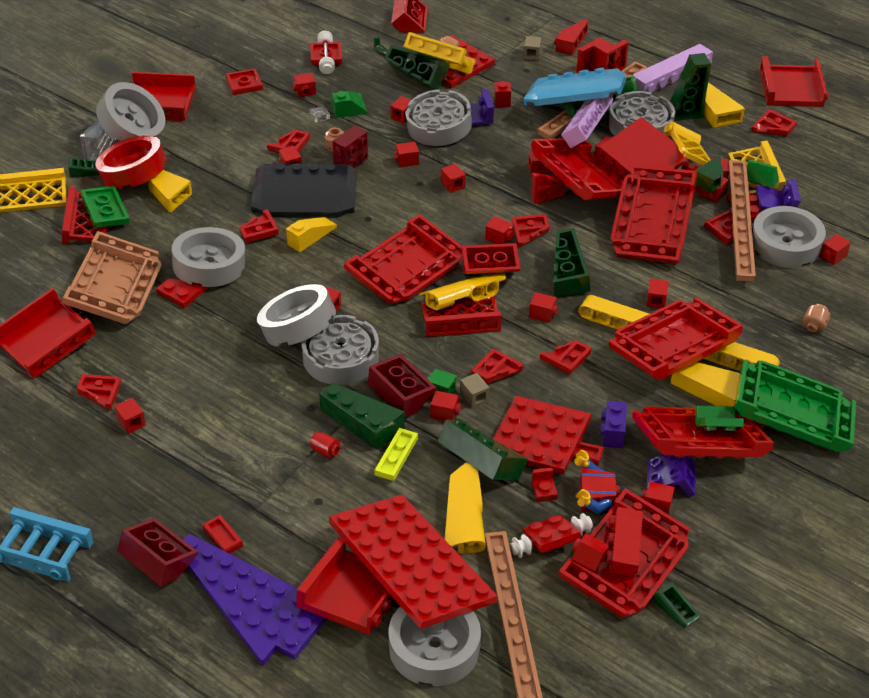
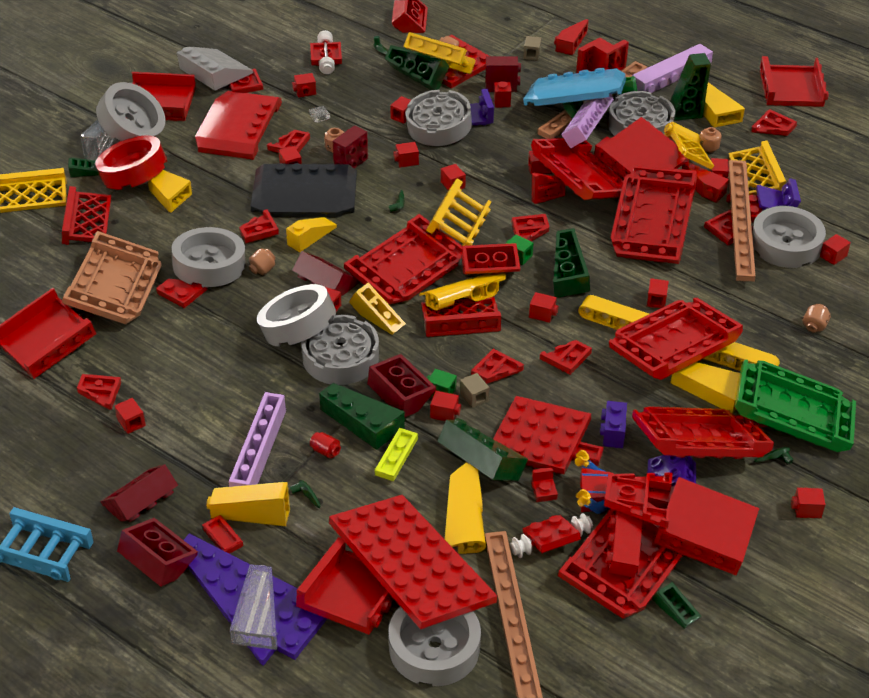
green plate [81,186,130,228] -> none
green slope [330,91,367,118] -> none
red brick [485,216,514,244] -> none
red brick [572,533,609,571] -> none
dark green slope [696,156,723,193] -> none
green bracket [696,406,744,431] -> none
green slope [747,160,779,187] -> none
none -> dark red slope [100,464,178,522]
none -> light grey slope [177,47,253,90]
none -> red slope [195,91,282,160]
none -> yellow slope [207,482,290,526]
none -> lavender brick [229,392,286,487]
none -> clear slope [230,564,278,650]
none -> nougat head [249,249,276,275]
none -> dark green bar [289,480,321,509]
none -> slope [292,251,360,296]
none -> yellow slope [349,283,406,335]
none -> dark green bar [389,190,405,212]
none -> yellow fence [426,178,491,246]
none -> dark red brick [485,56,521,92]
none -> green brick [505,235,534,265]
none -> red wing [604,472,673,528]
none -> red panel [654,477,759,575]
none -> nougat head [700,127,722,153]
none -> dark green bar [754,447,794,465]
none -> red brick [791,488,826,518]

